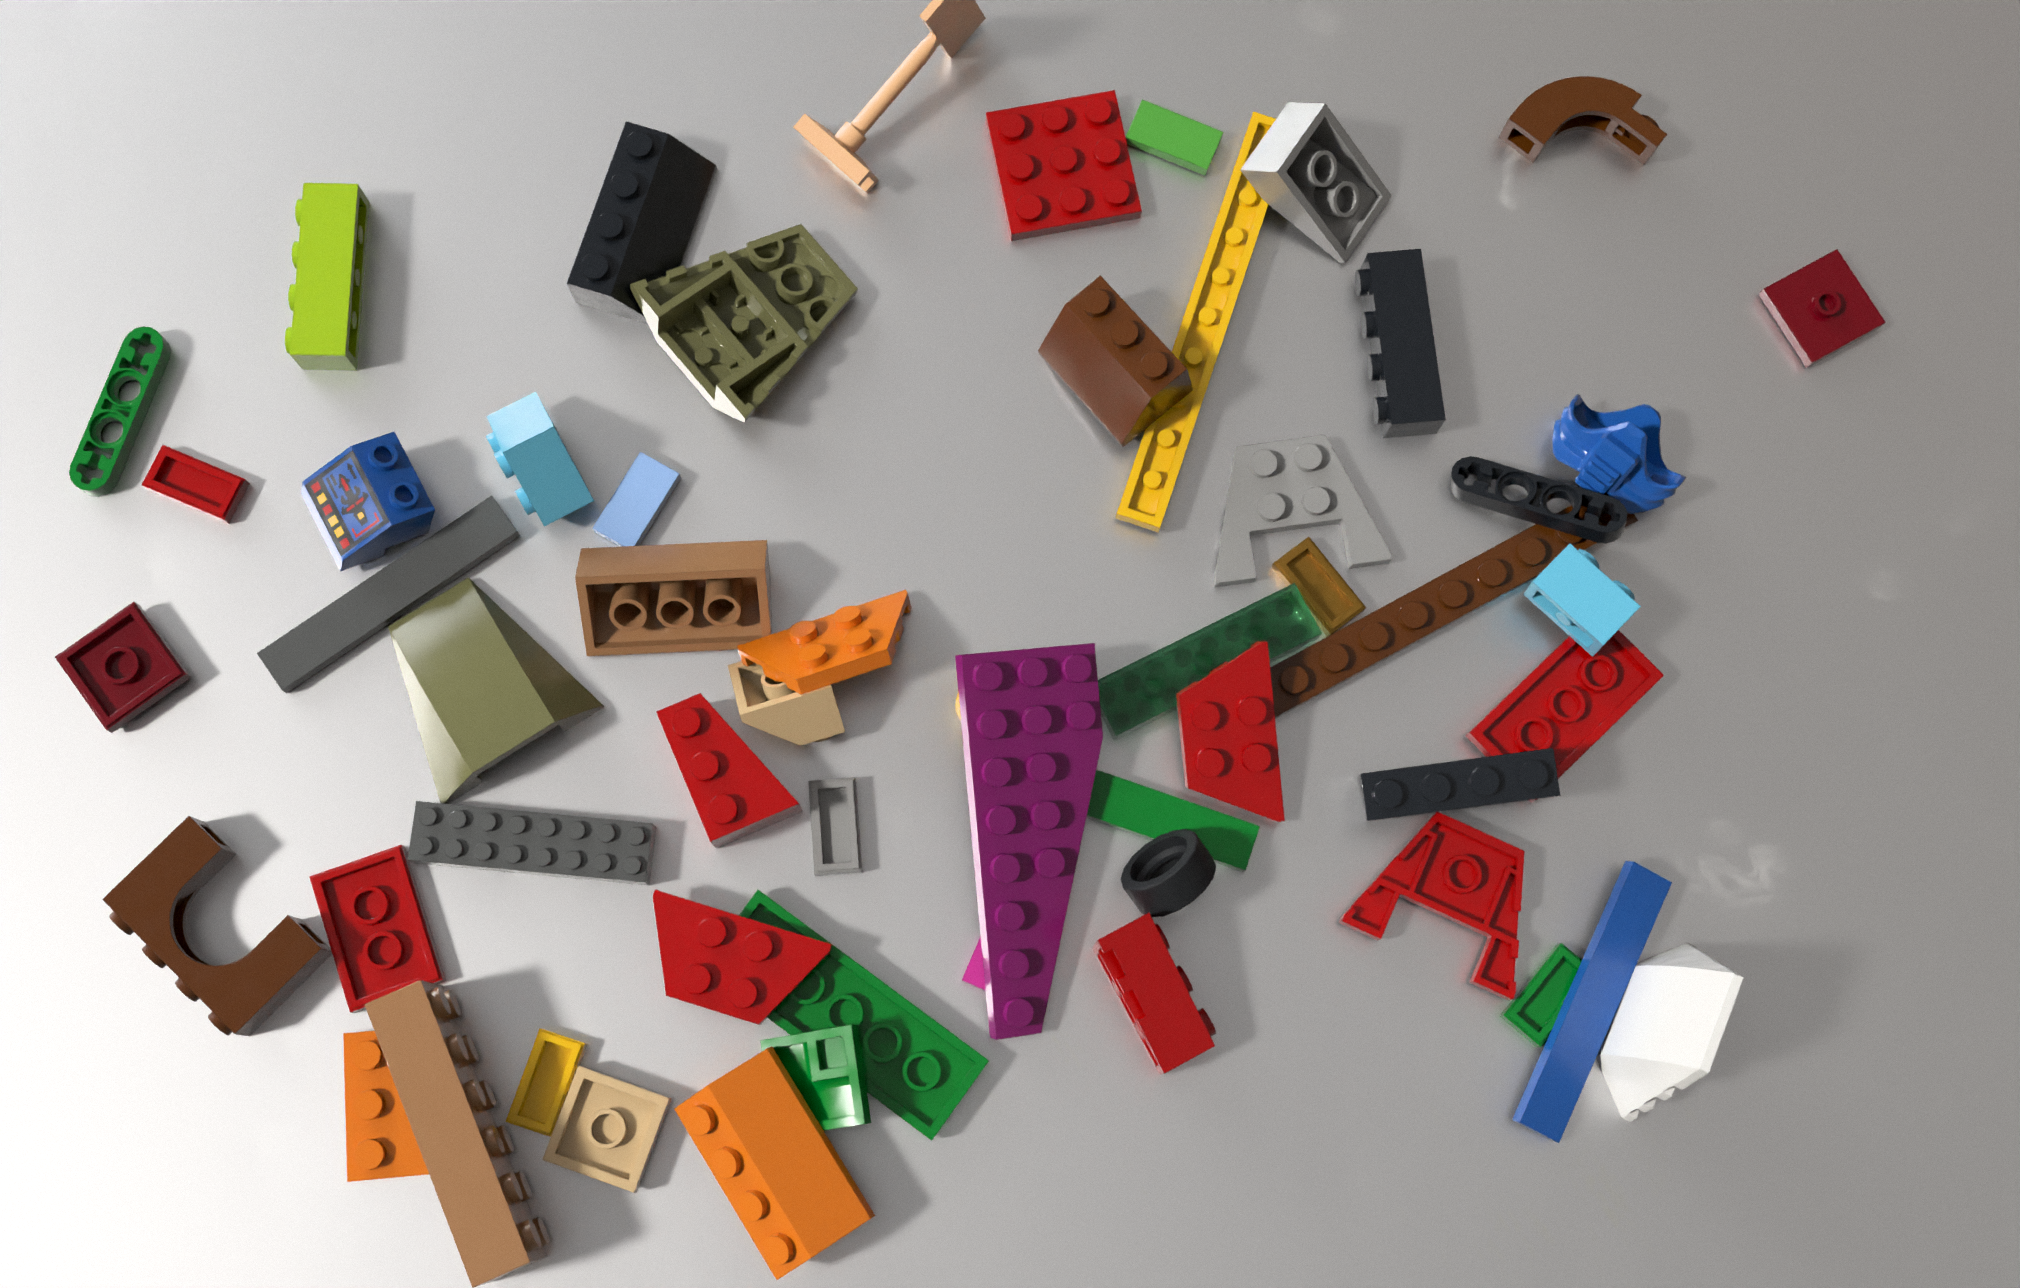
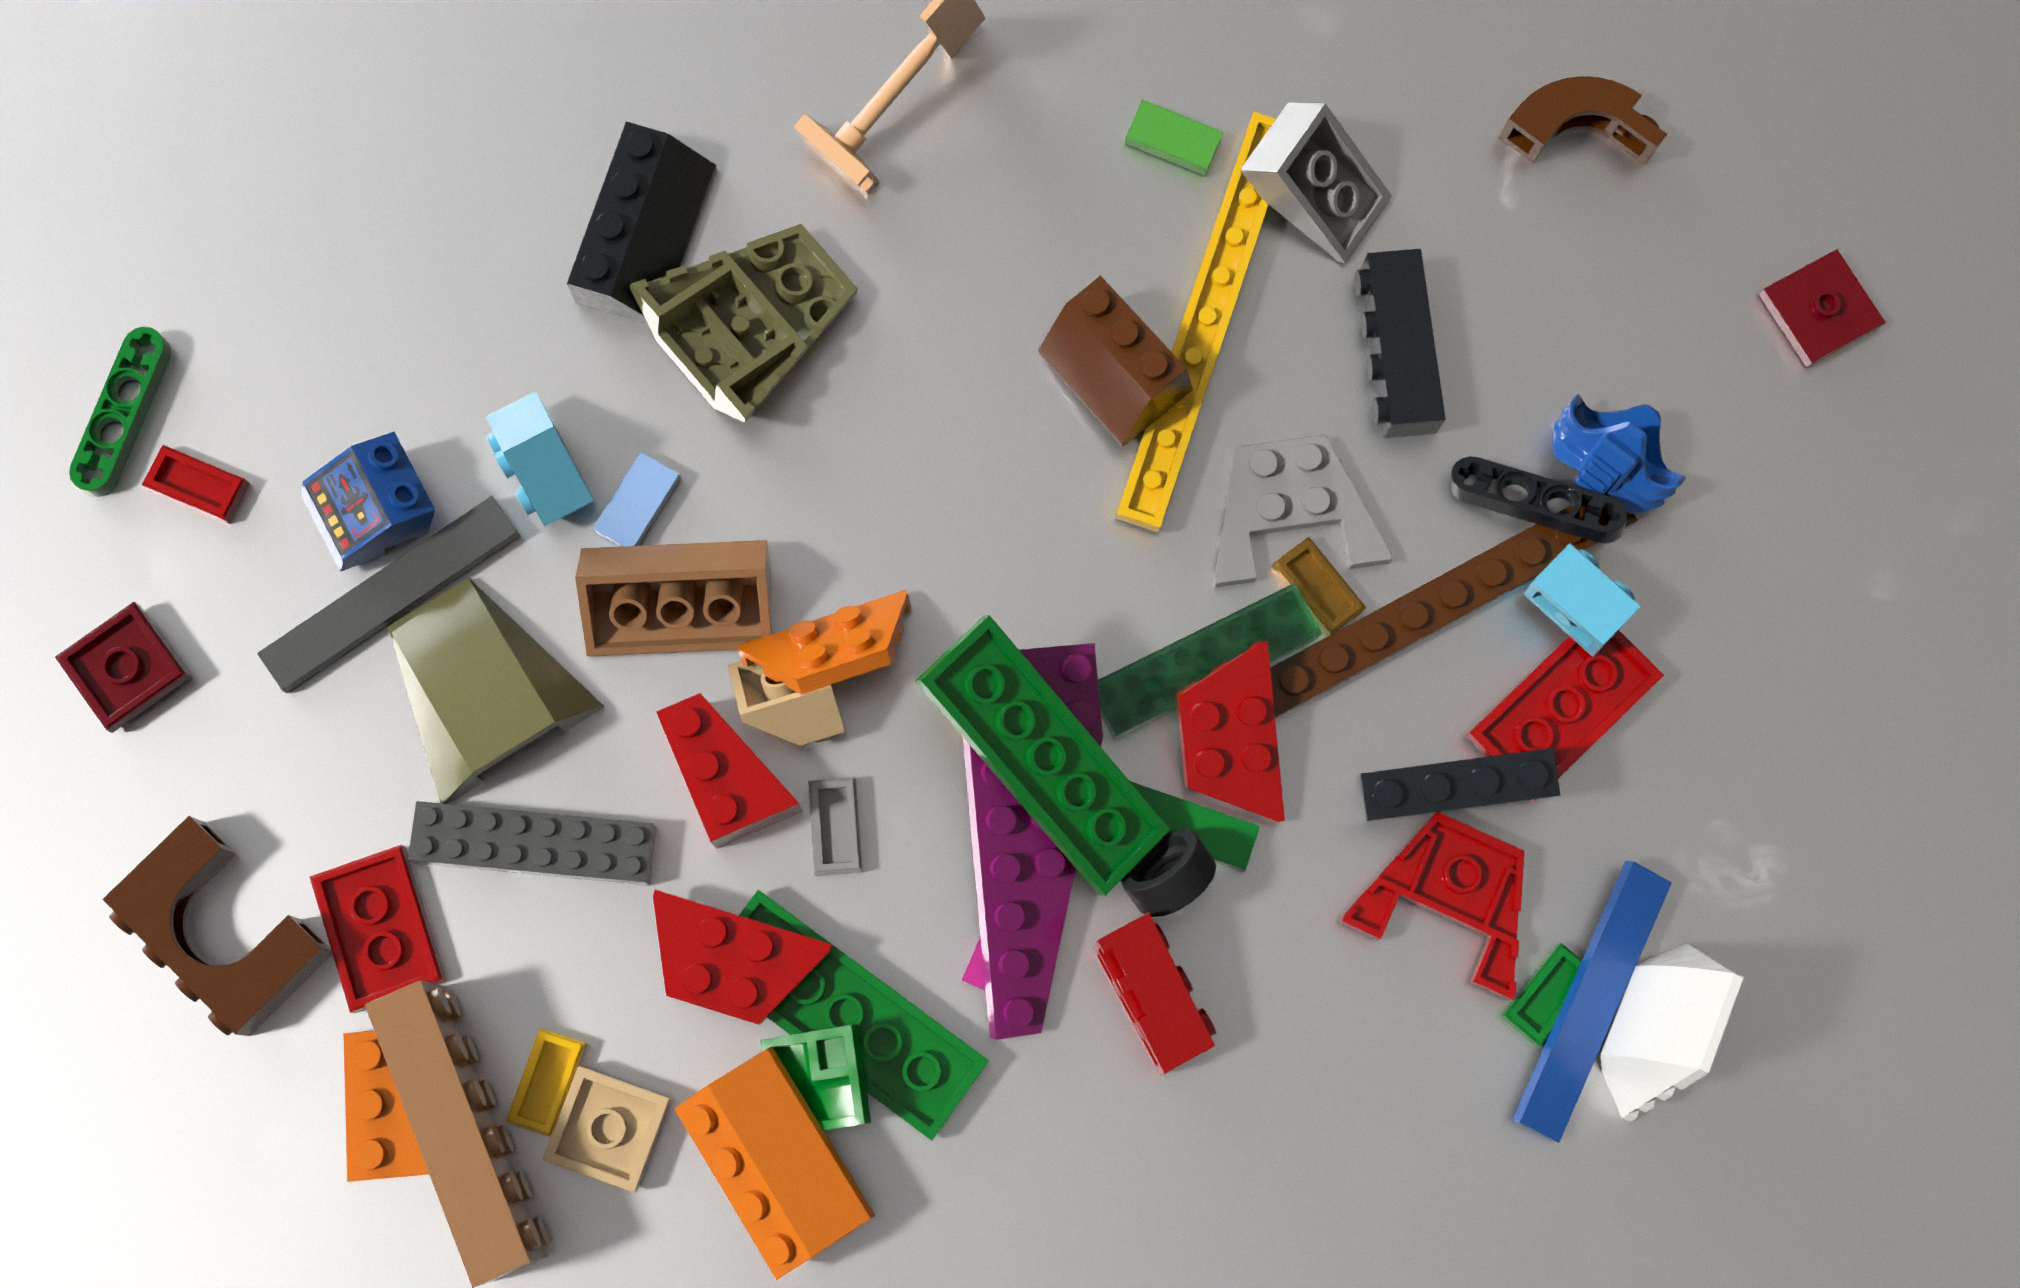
lime brick [285,183,369,371] -> none
red plate [986,90,1142,241] -> none
none -> green plate [915,615,1170,896]

